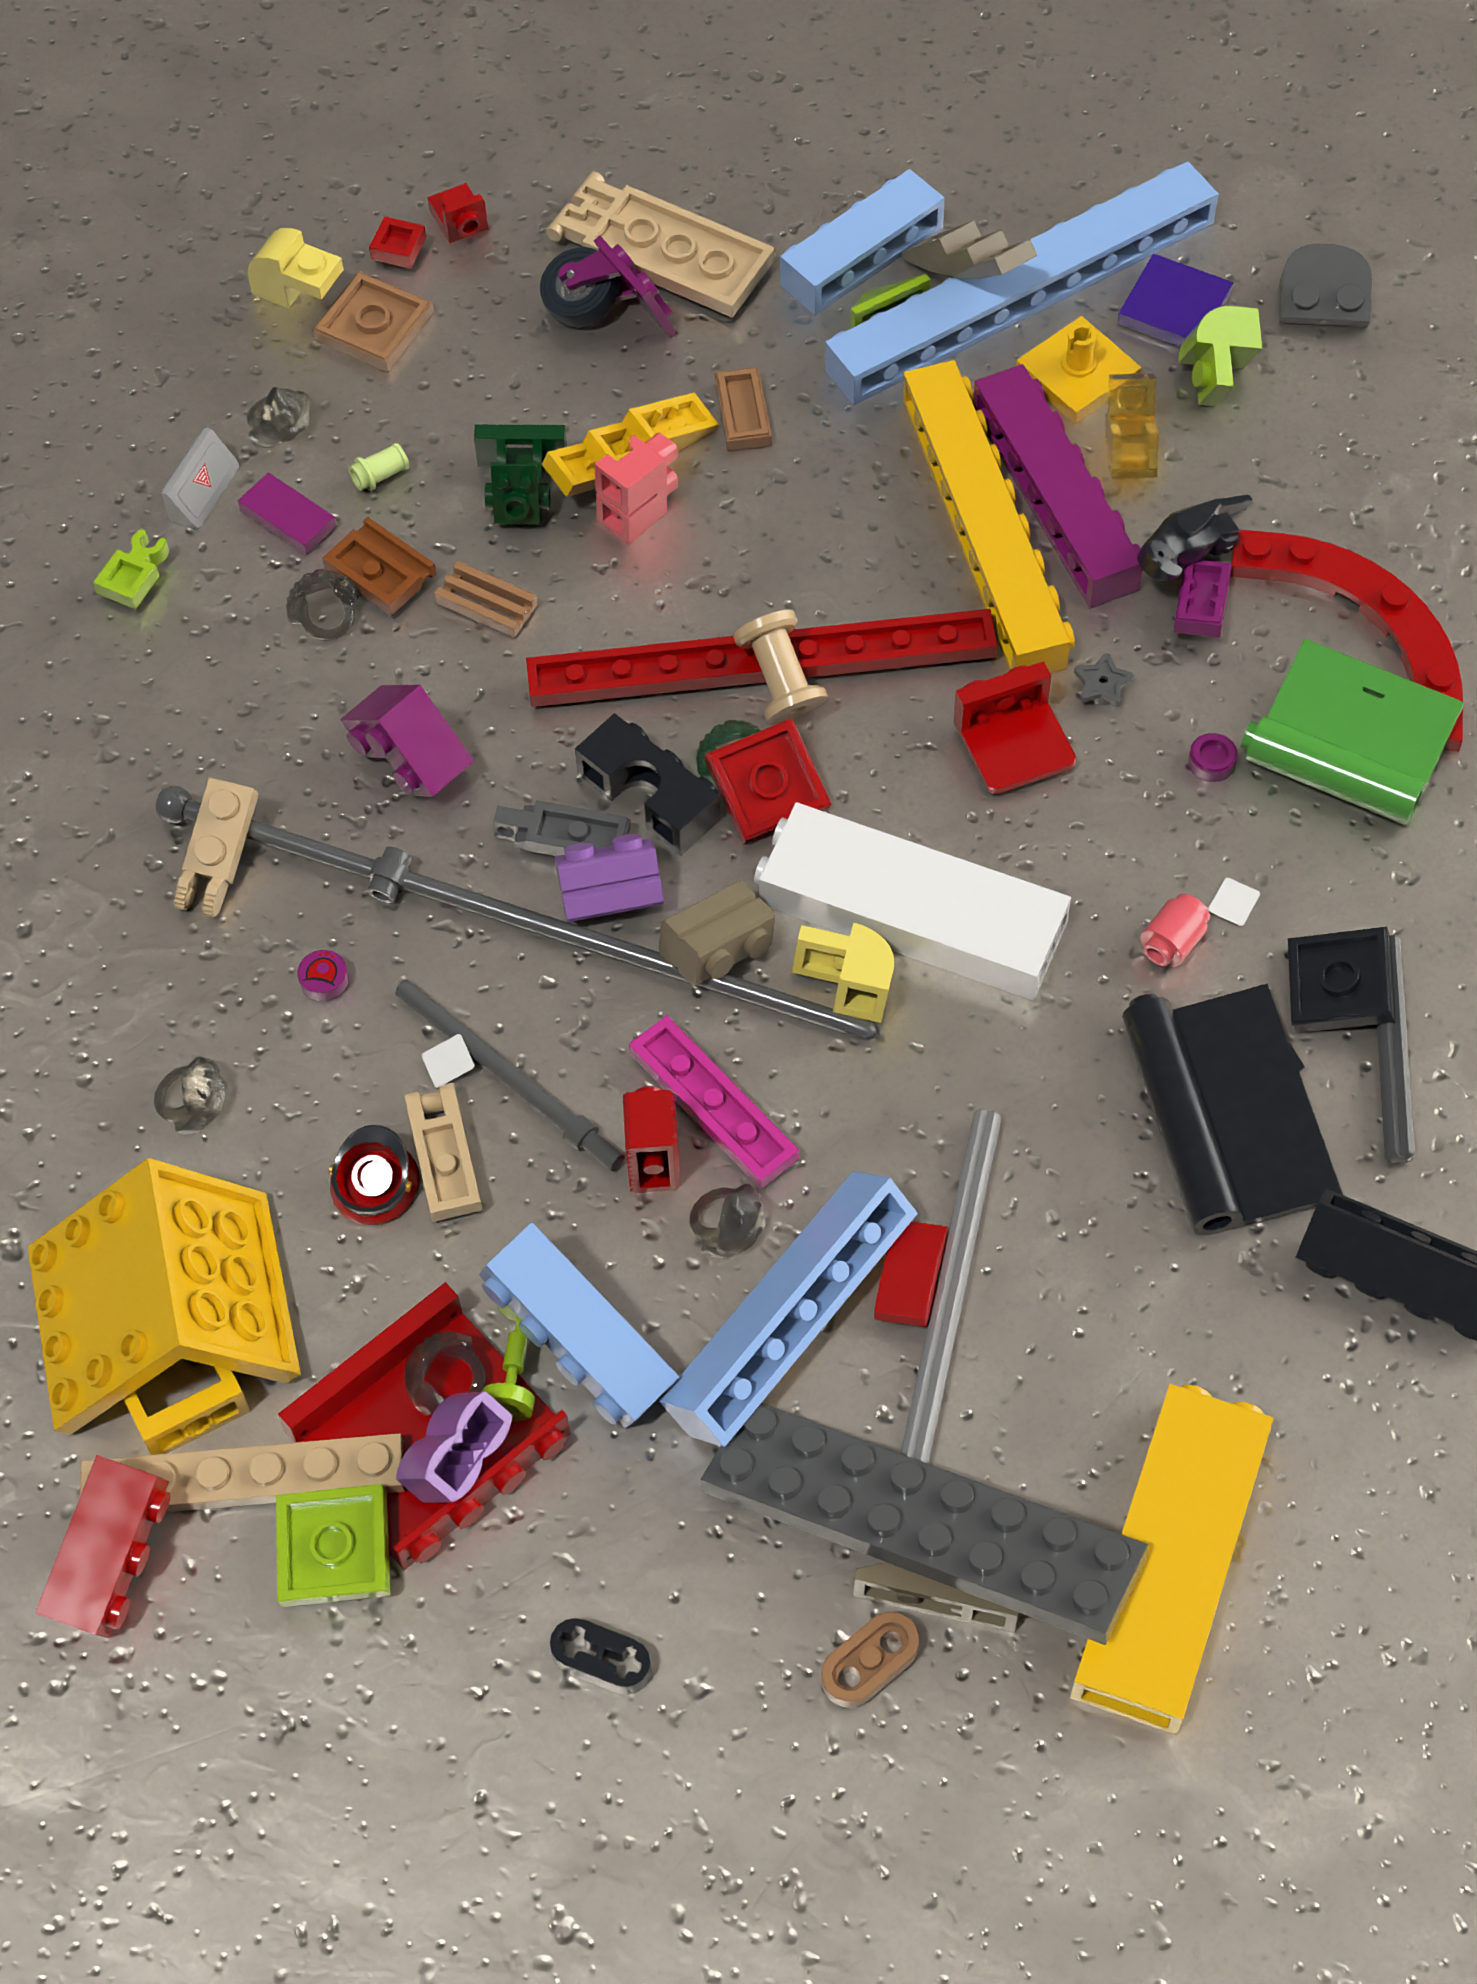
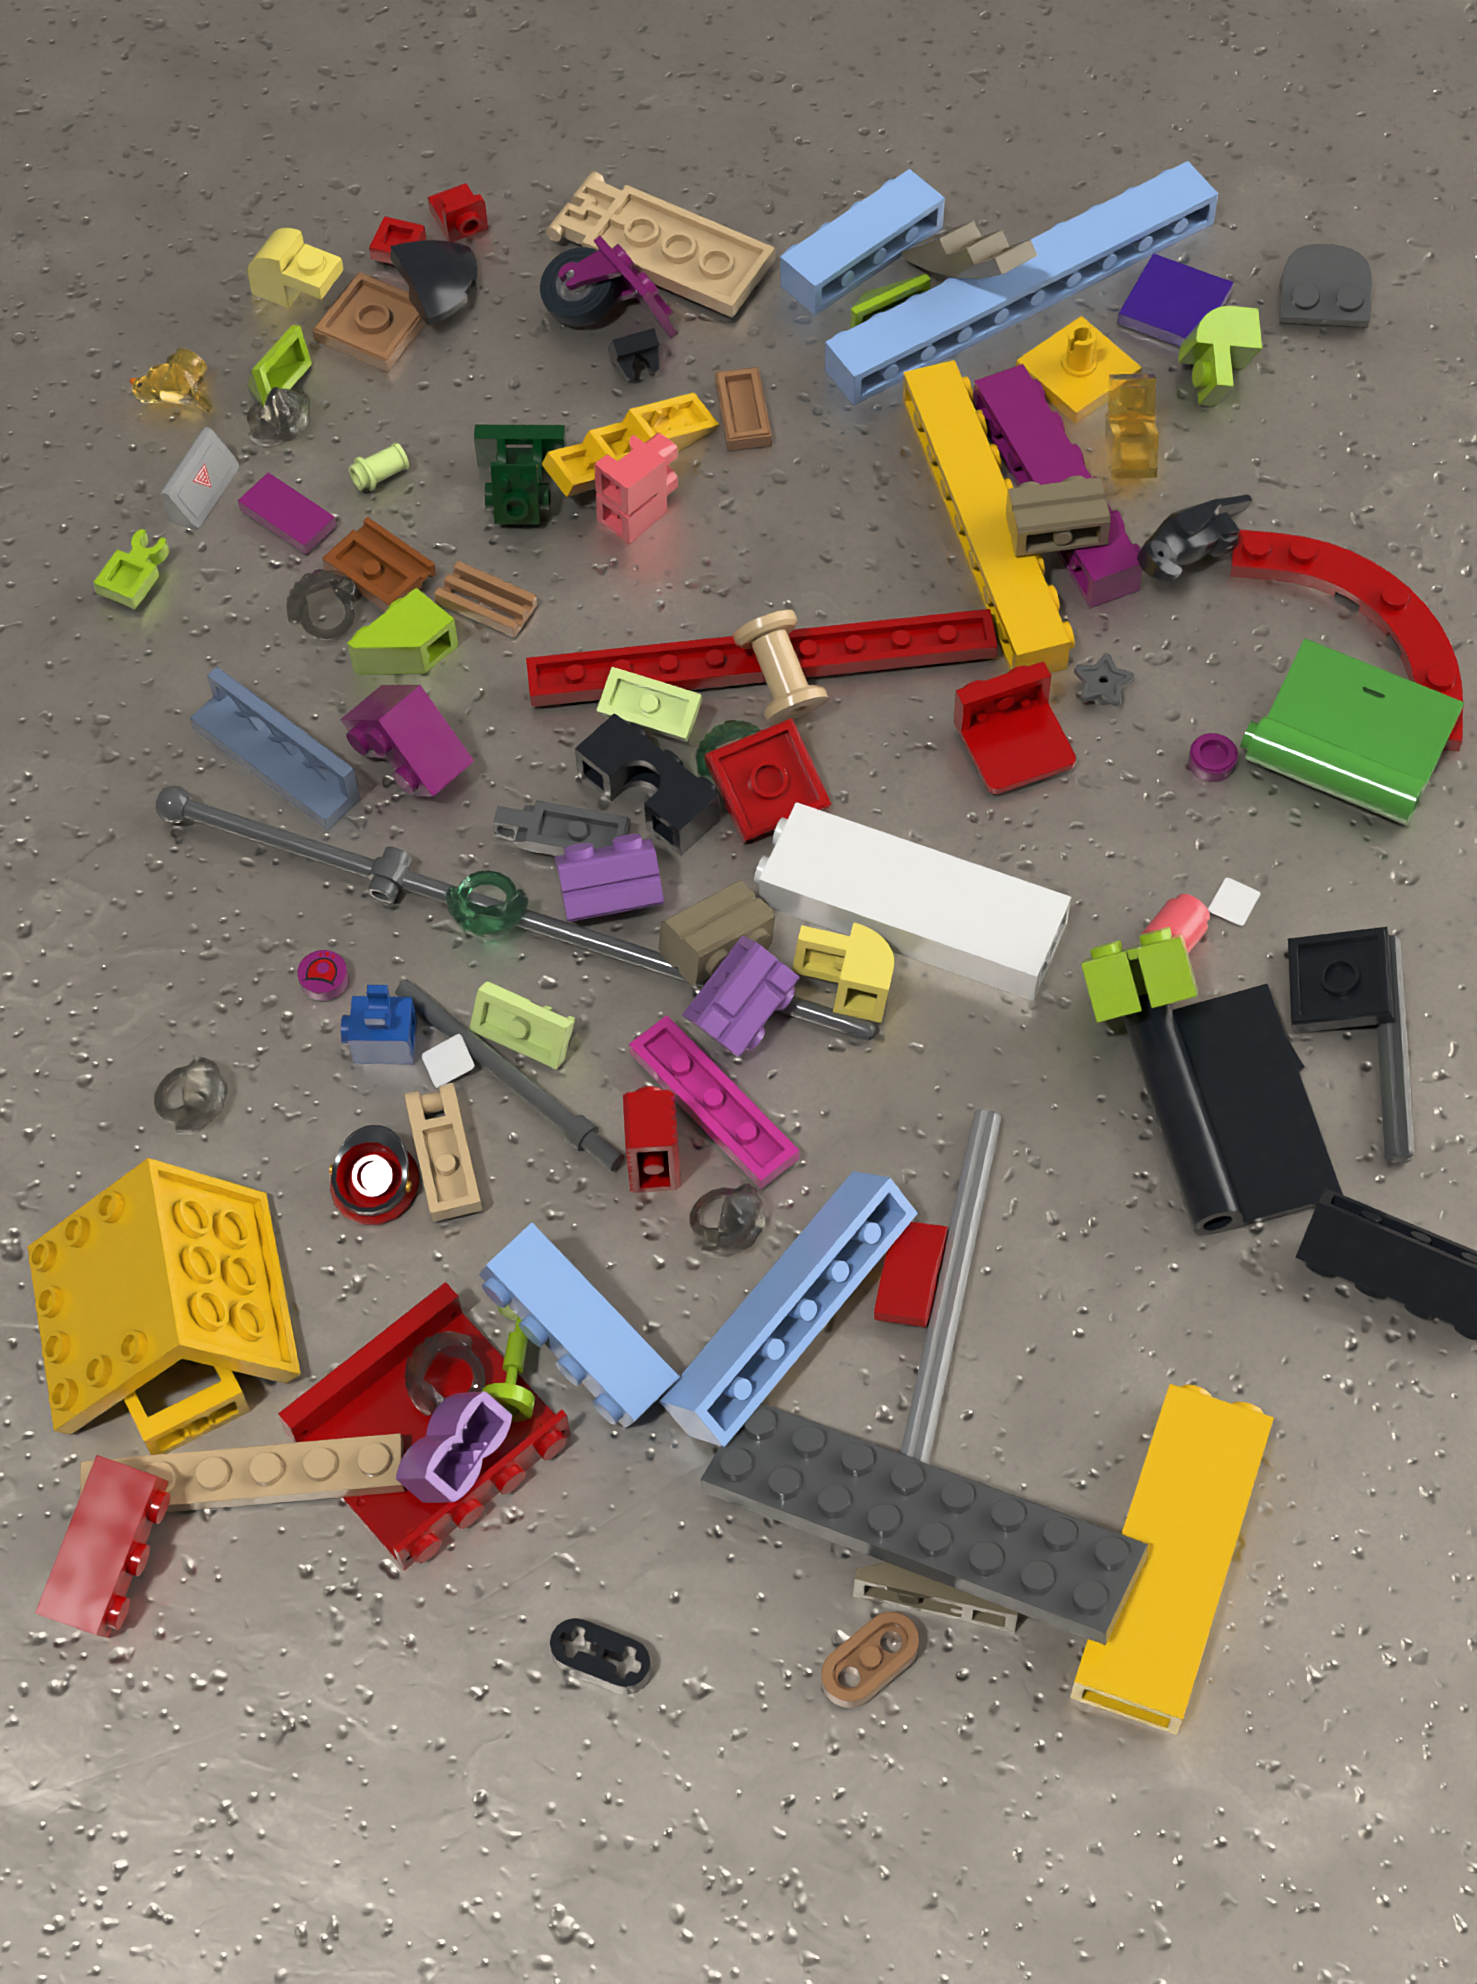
tan hinge [174,777,259,918] -> none
lime plate [276,1484,390,1607] -> none
magenta plate [1174,560,1232,638] -> none
none -> clear yellow animal [129,348,213,414]
none -> sand blue fence [190,667,361,830]
none -> lime slope [247,325,312,409]
none -> blue brick [341,985,417,1065]
none -> lime slope [347,588,459,675]
none -> black brick [390,240,477,325]
none -> clear green piece [445,870,528,942]
none -> yellowish green plate [469,981,575,1069]
none -> yellowish green plate [596,667,703,743]
none -> black tile [607,328,660,382]
none -> medium lavender brick [682,935,800,1057]
none -> dark tan brick [1006,476,1111,556]
none -> lime piece [1081,927,1198,1023]

